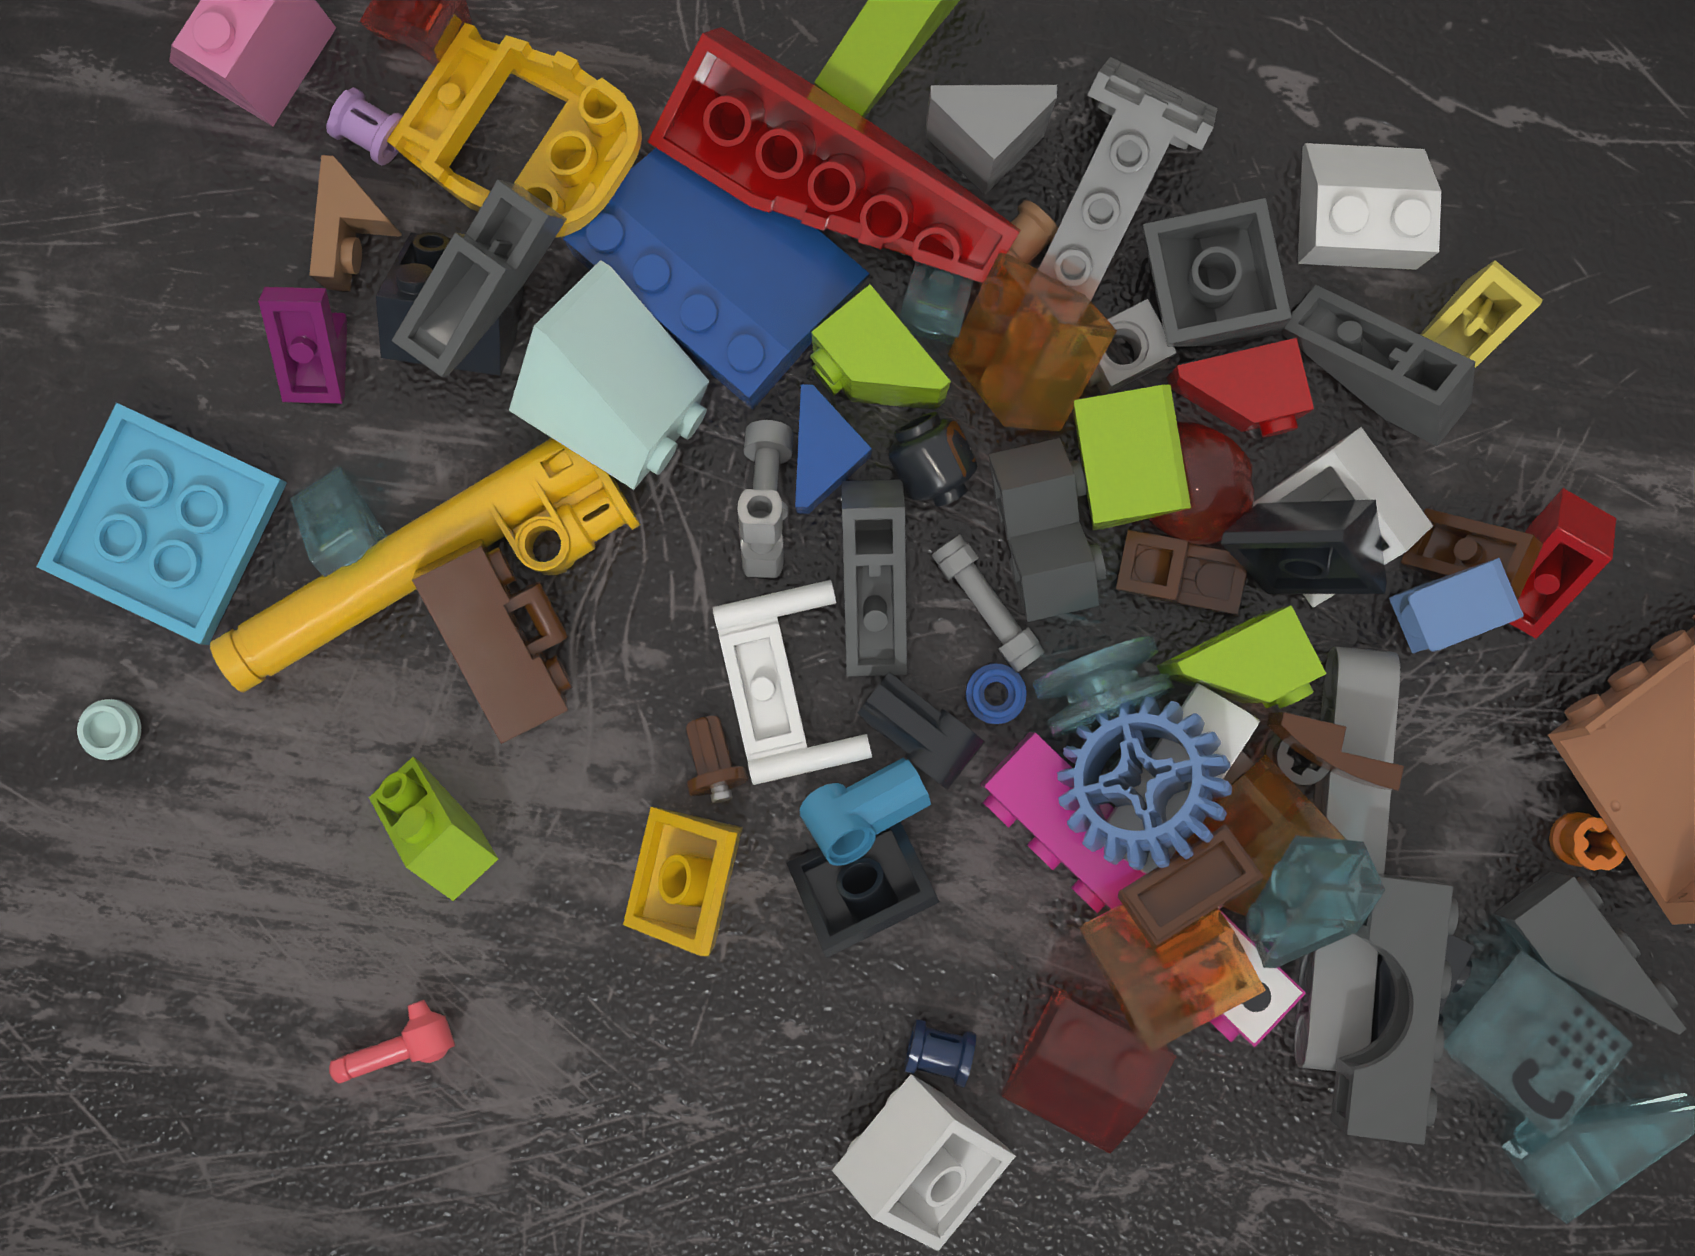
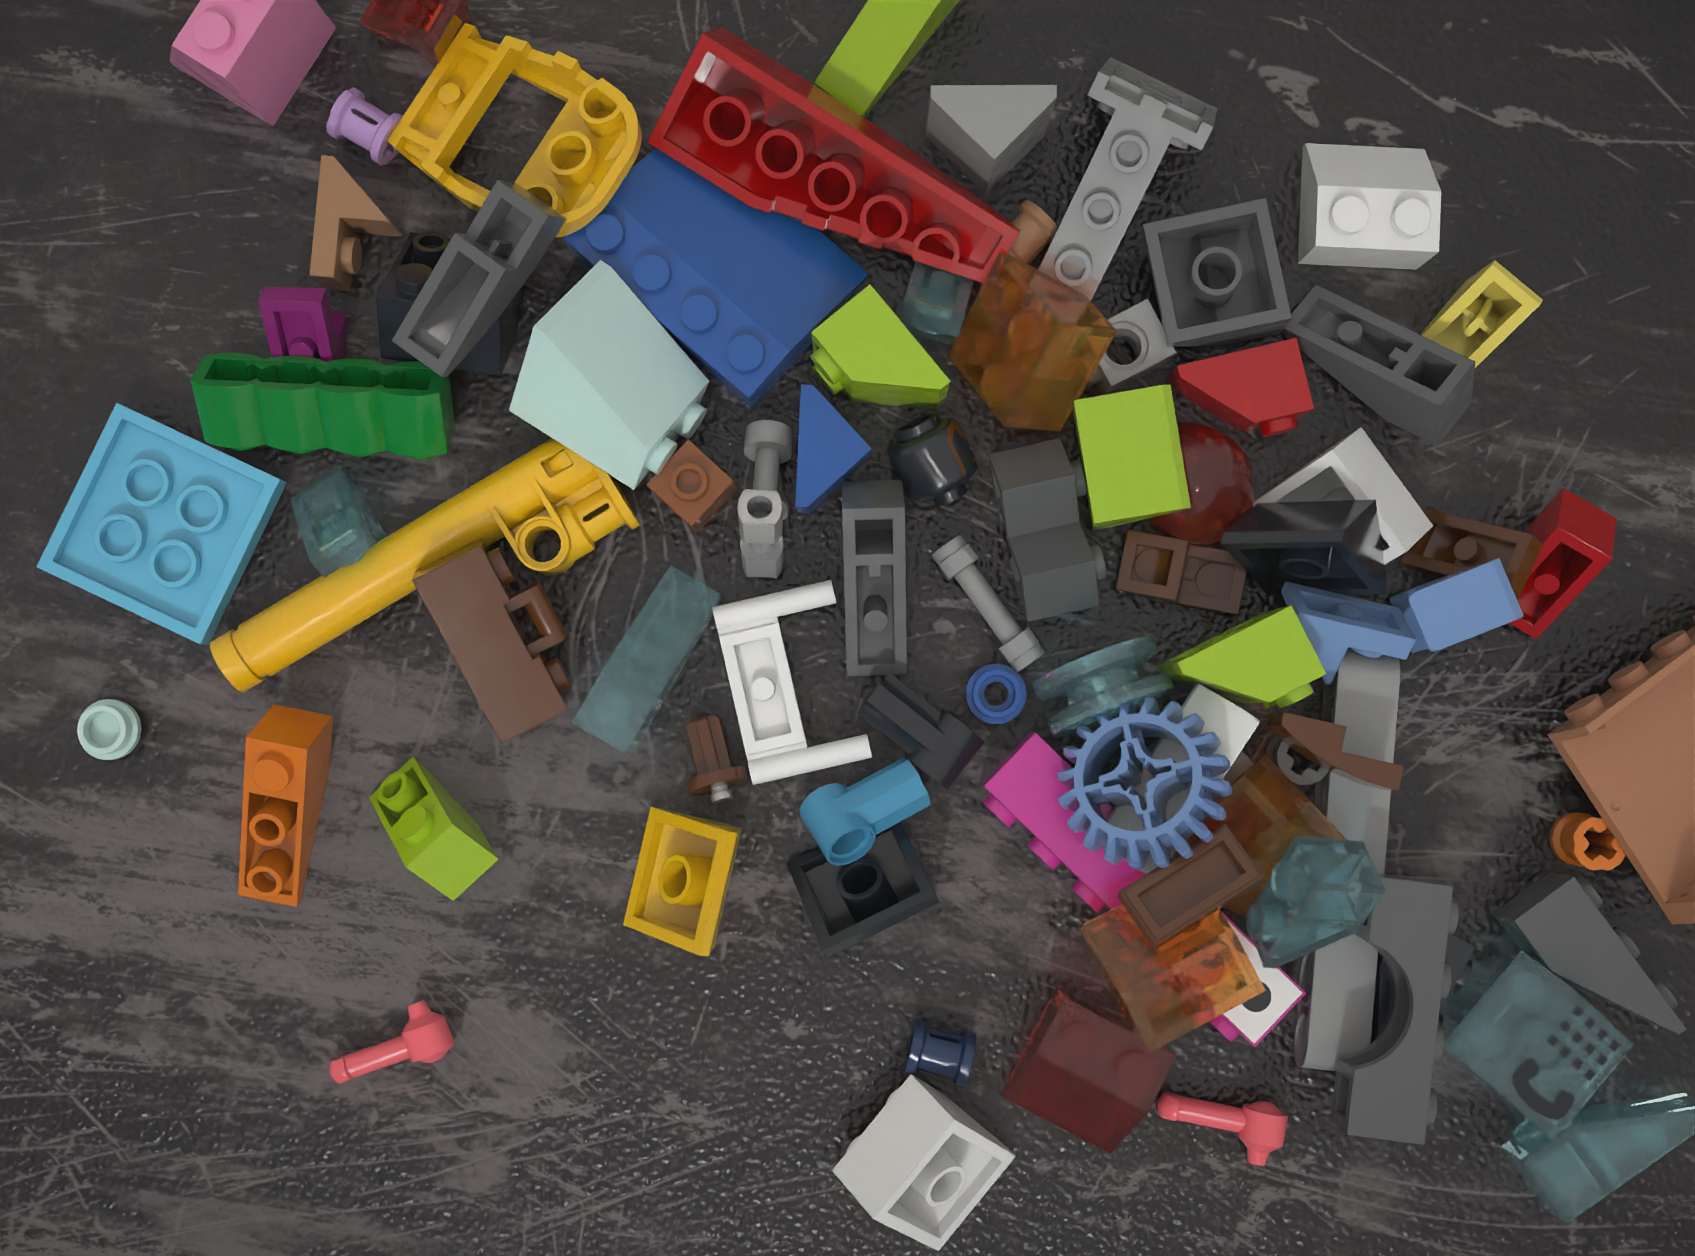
none -> green brick [190,353,456,460]
none -> orange slope [238,704,333,907]
none -> clear light blue slope [572,565,723,754]
none -> dark orange brick [646,440,738,533]
none -> coral piece [1157,1092,1288,1166]
none -> medium blue slope [1281,582,1416,685]

